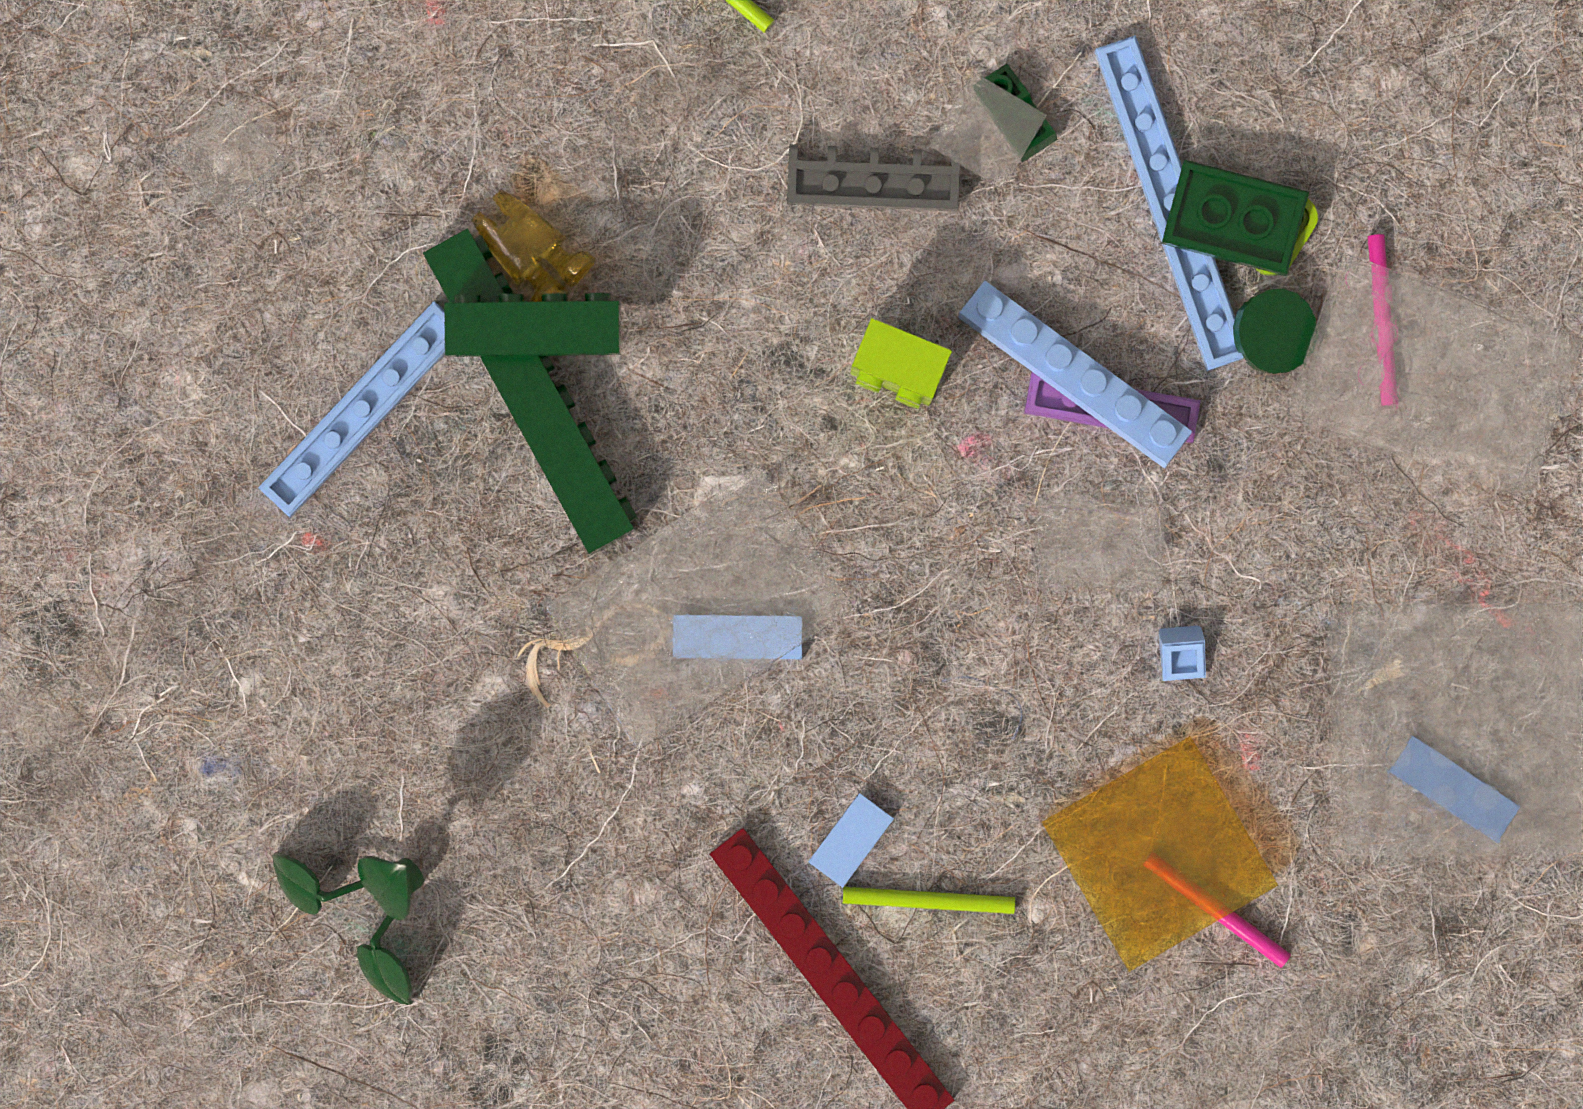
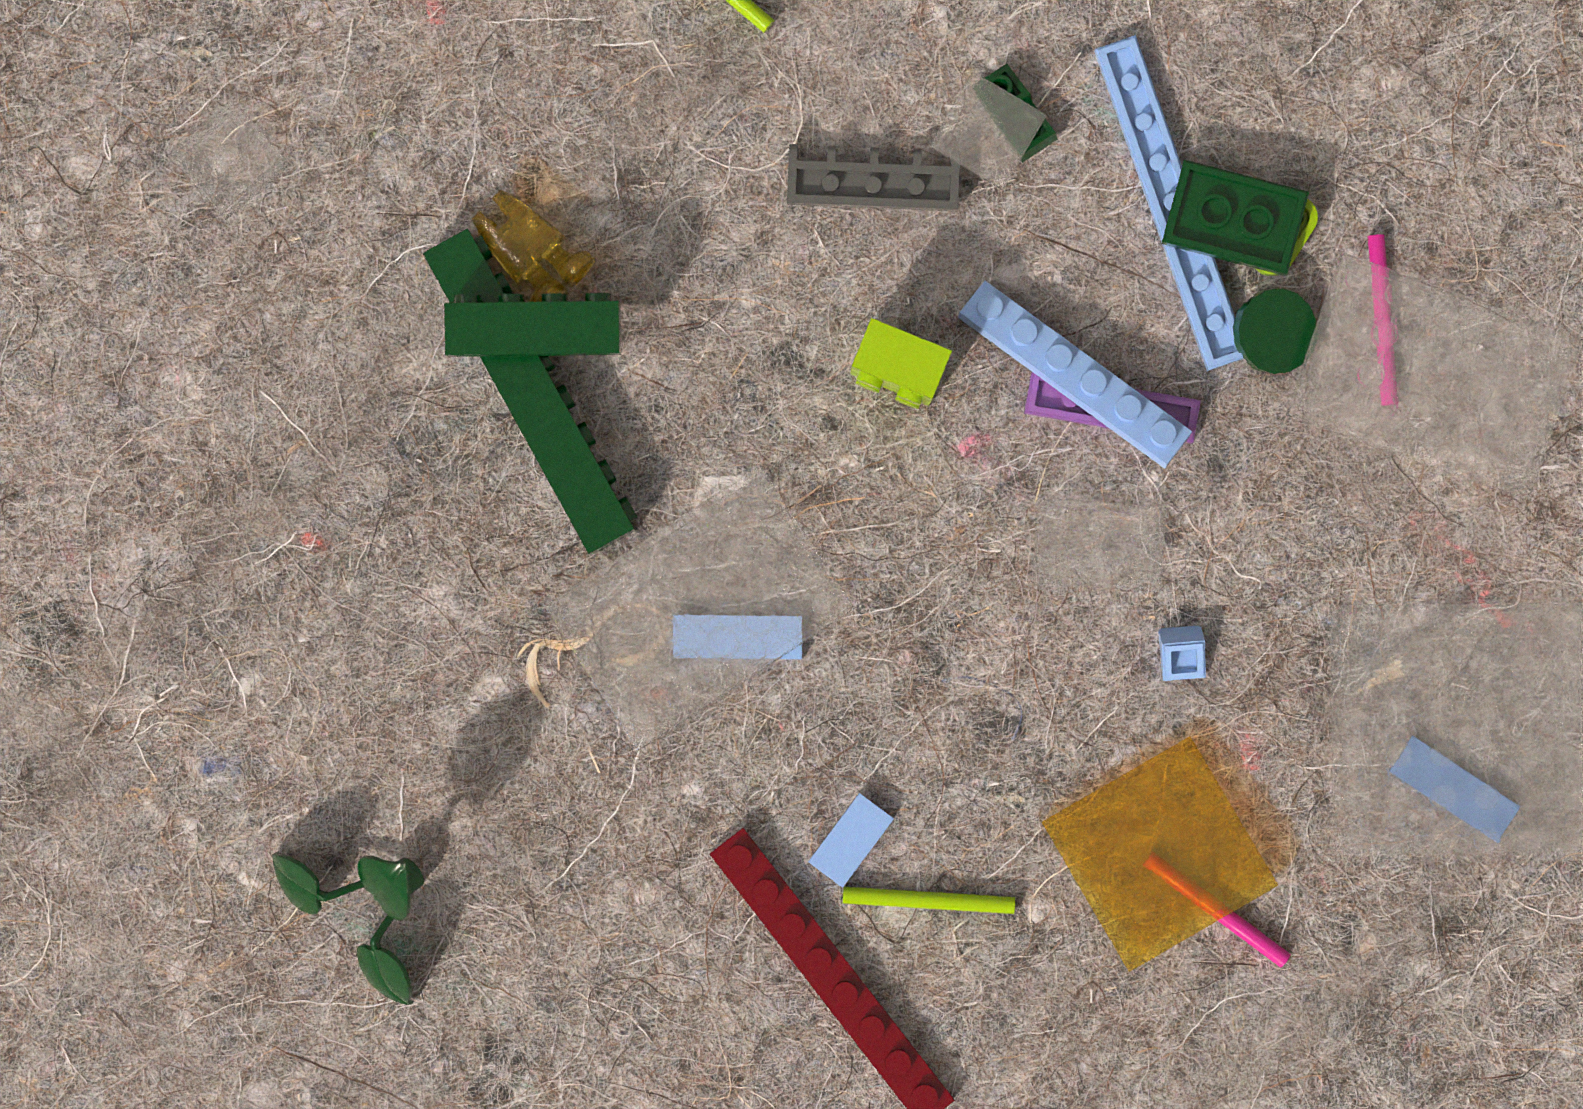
light blue tile [258,301,445,518] -> none

